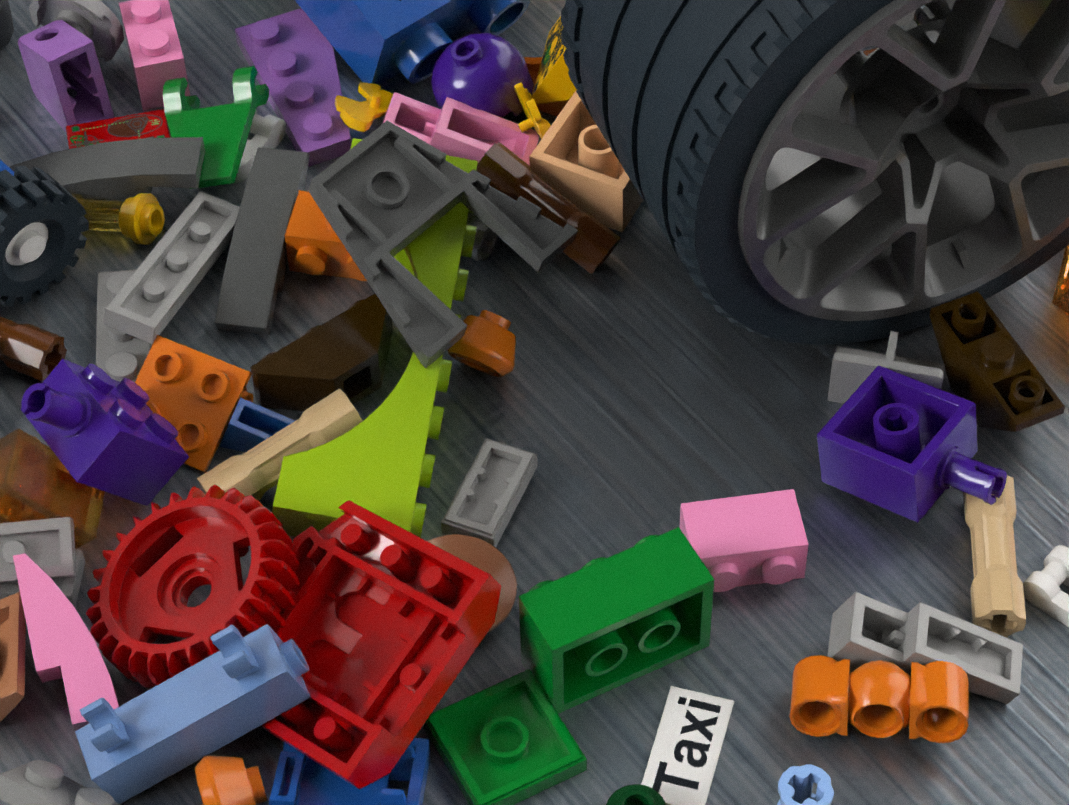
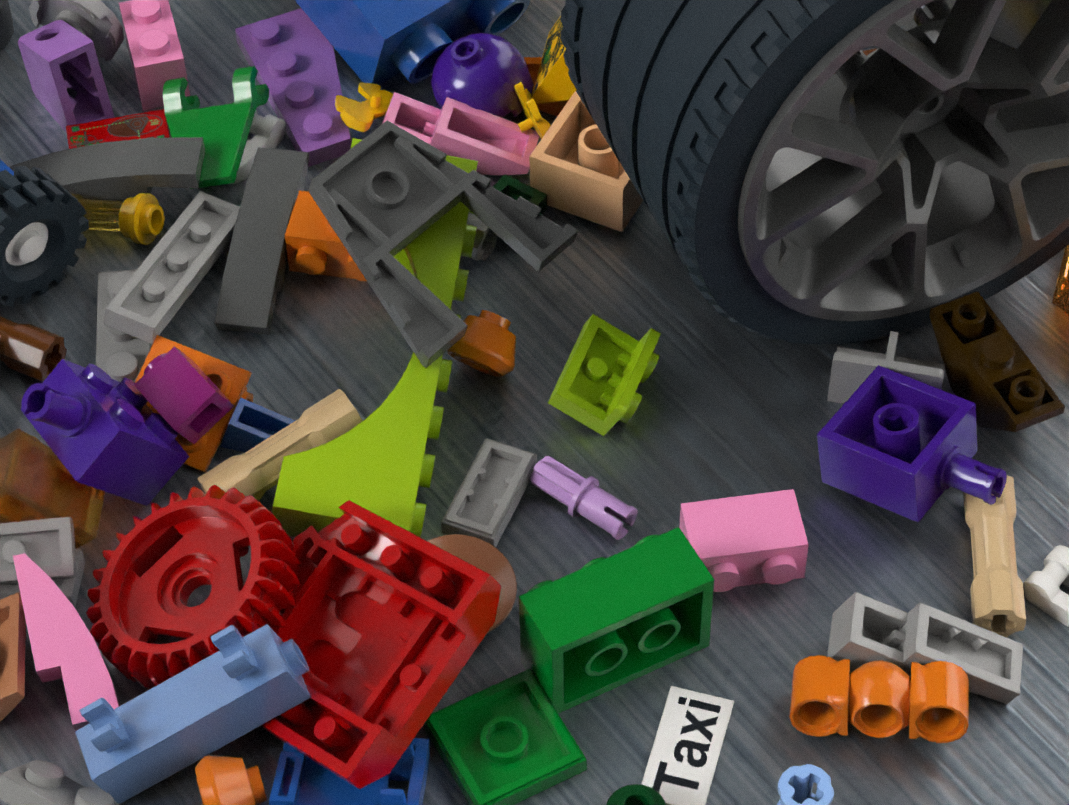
dark brown slope [250,293,393,411] -> none
reddish brown axle [476,142,621,275] -> none
none -> magenta brick [134,346,234,444]
none -> lavender axle [530,456,638,540]
none -> lime bracket [548,314,661,436]

